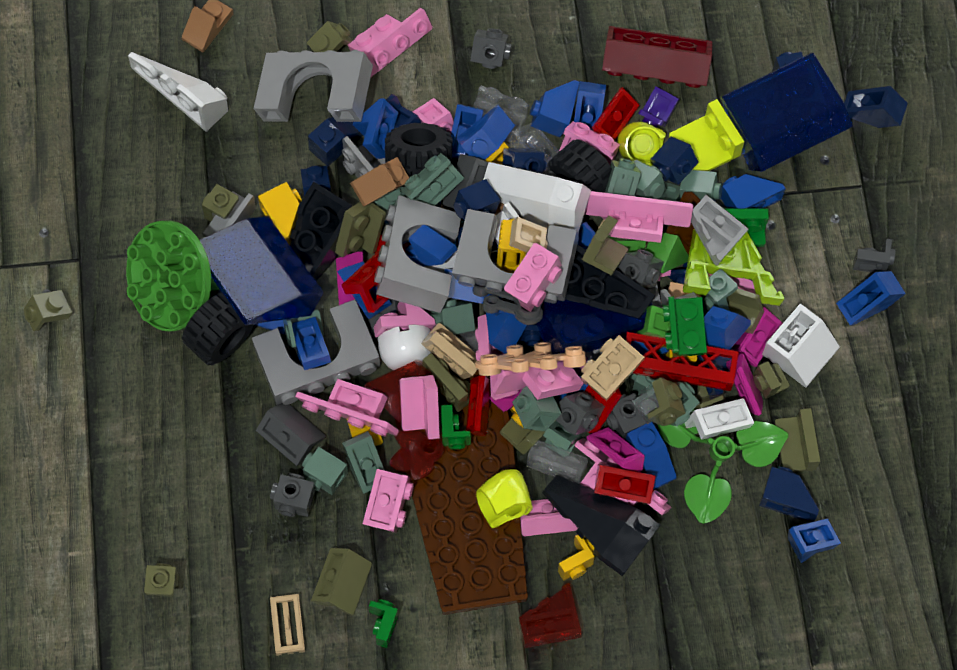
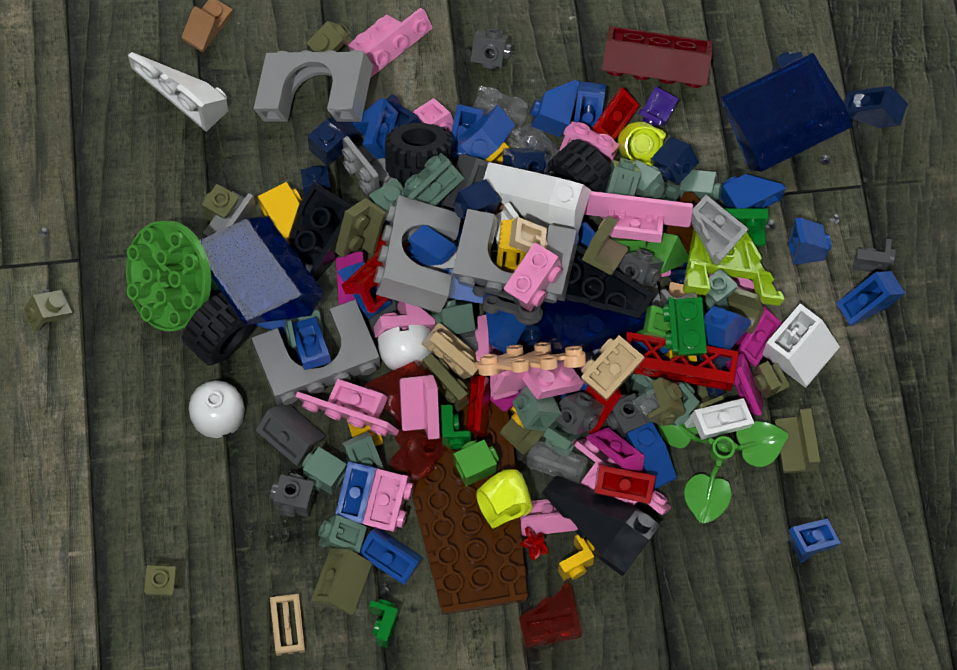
medium nougat slope [350,157,409,207] -> none
neon yellow bracket [669,99,745,171] -> none
dark blue slope [759,467,819,522] -> none
none -> white cylinder [188,380,245,438]
none -> sand green bracket [318,515,367,554]
none -> blue slope [335,461,378,524]
none -> blue slope [358,528,423,585]
none -> bright green brick [453,440,499,487]
none -> red plant [520,527,548,561]
none -> blue slope [787,218,831,265]

